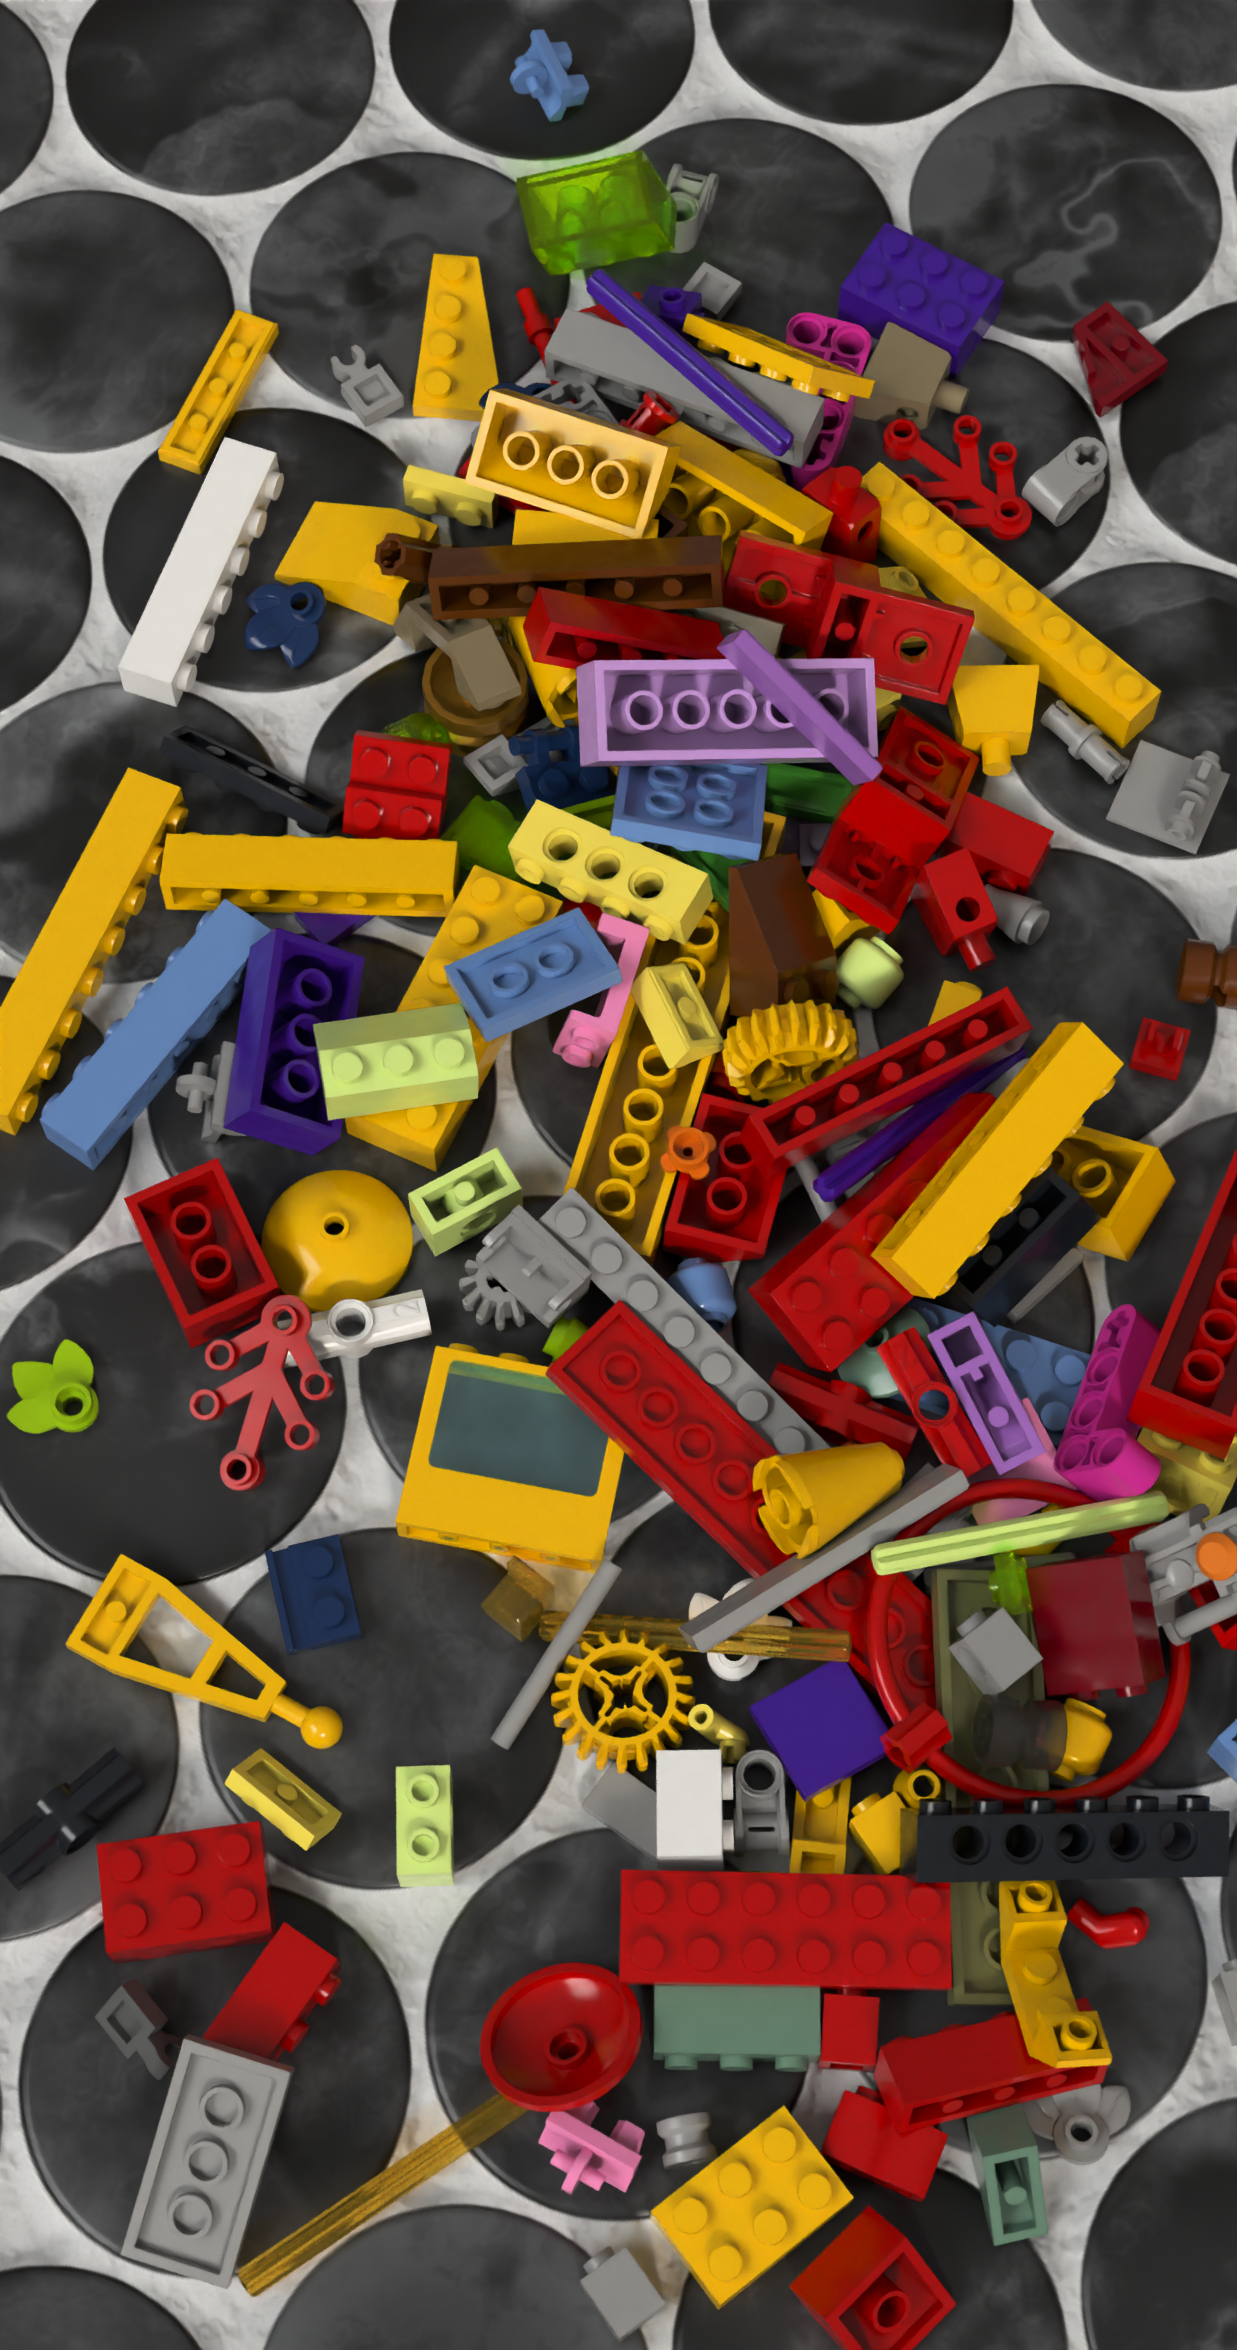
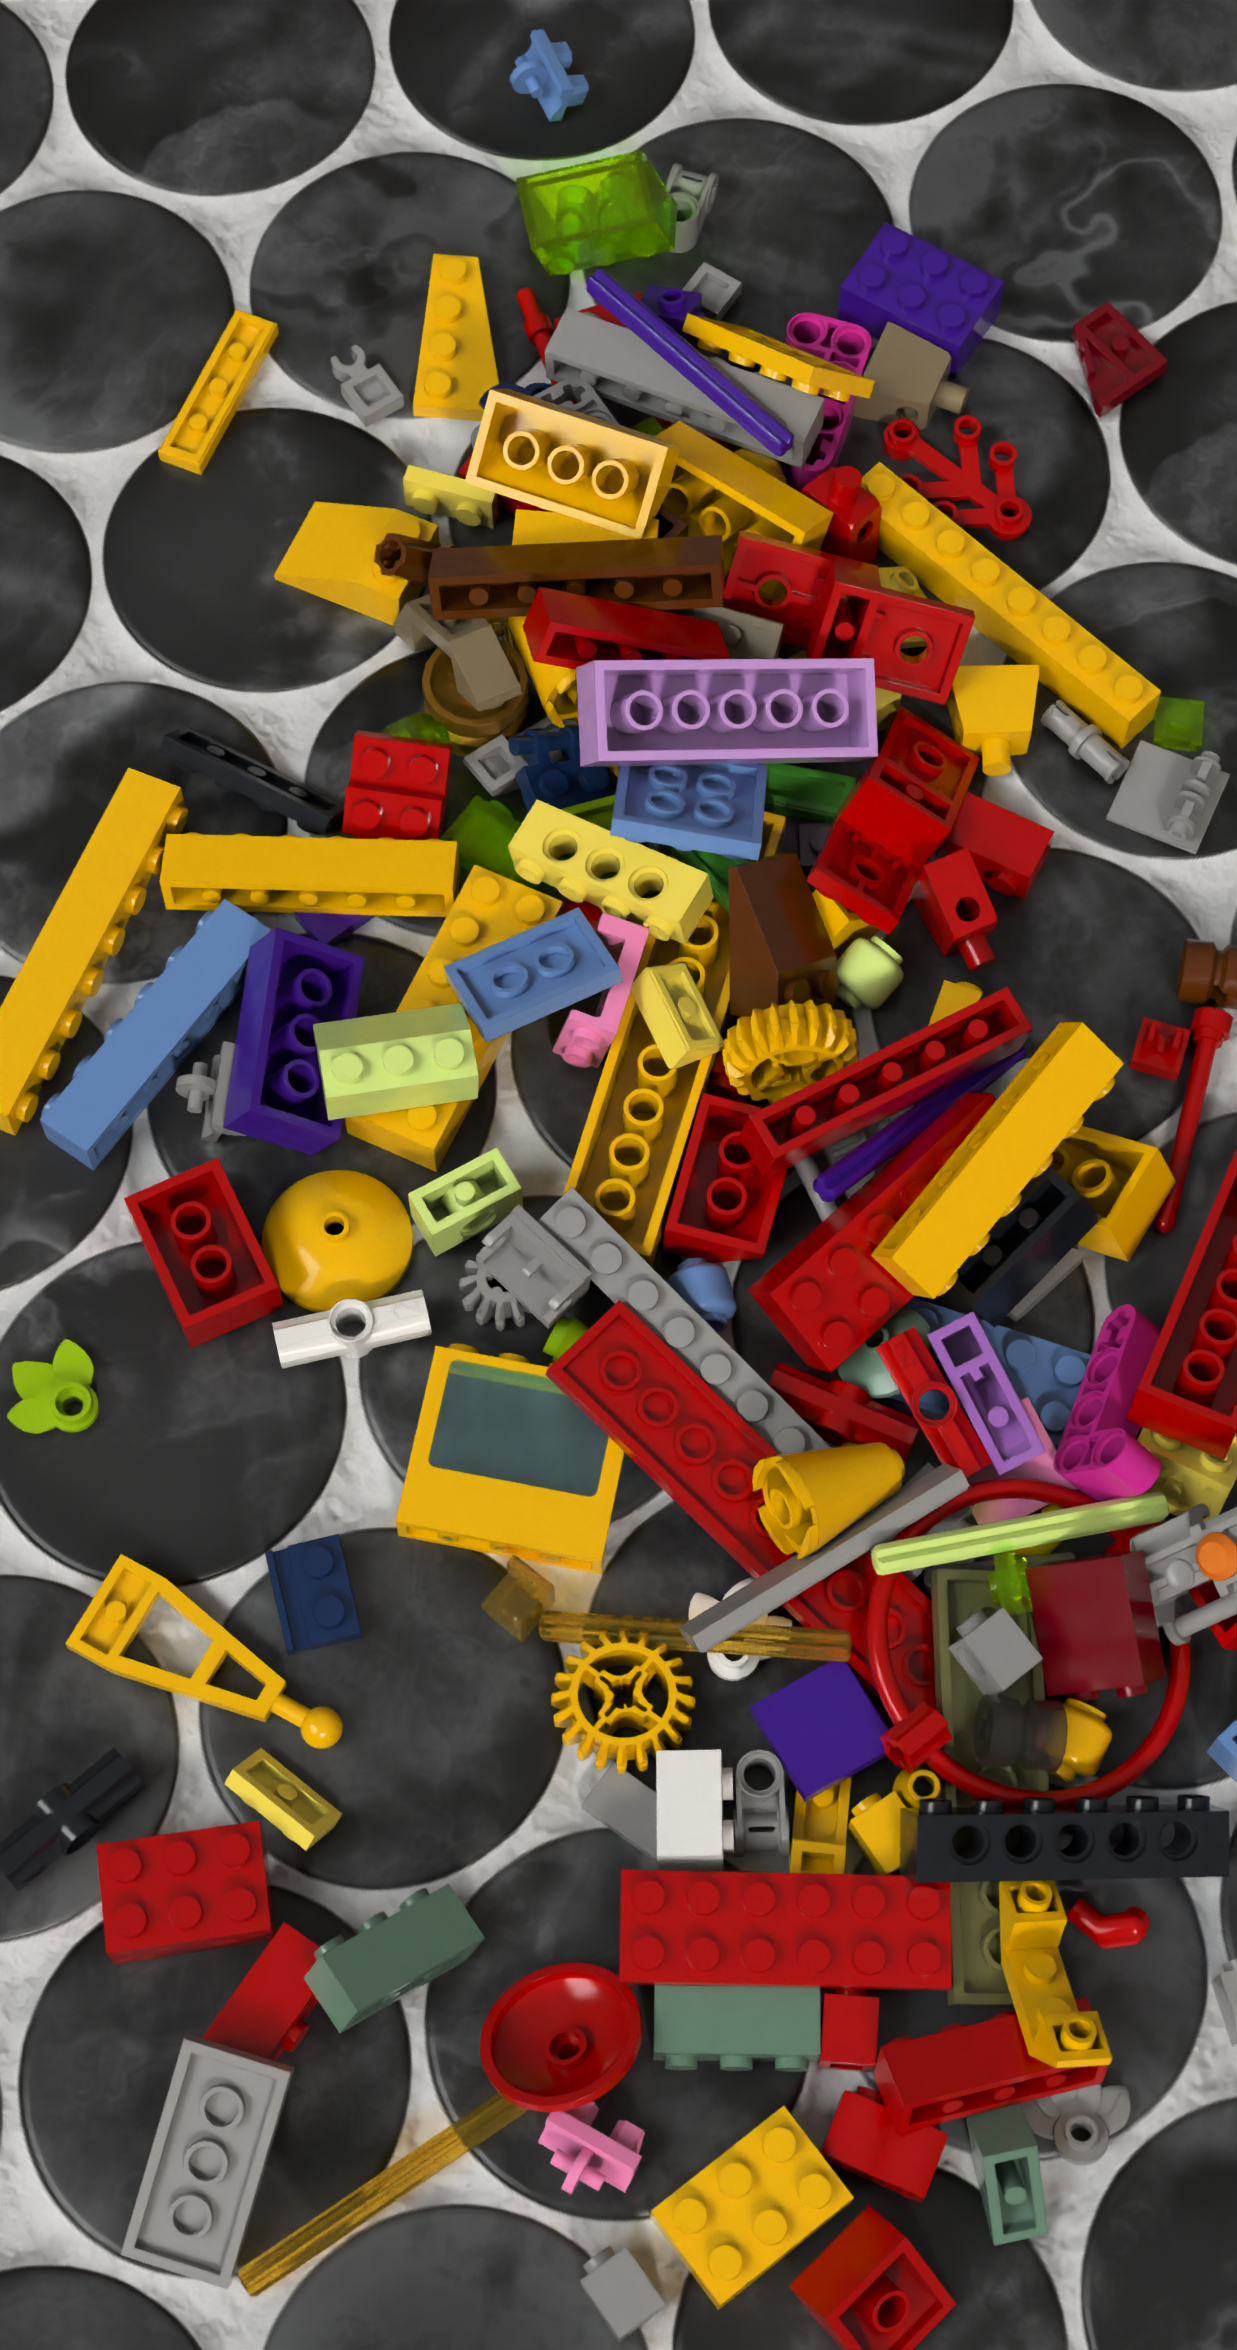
dark grey plate [95,1978,183,2080] -> none
white brick [118,437,284,707] -> none
plant [190,1295,335,1491] -> none
dark blue plate [244,582,327,669] -> none
yellowish green brick [396,1765,454,1887] -> none
light grey bar [491,1558,622,1750] -> none
red bush [618,390,679,436] -> none
light grey wheel [656,2112,718,2169] -> none
orange plate [660,1126,716,1180] -> none
light yellow arm [688,1704,750,1764] -> none
medium lavender tile [716,629,883,785] -> none
light grey cone [984,884,1050,945] -> none
light grey piece [1021,436,1108,526] -> none
none -> sand green brick [304,1884,485,2033]
none -> clear neon green plate [1152,696,1205,752]
none -> red piece [1155,1007,1233,1233]

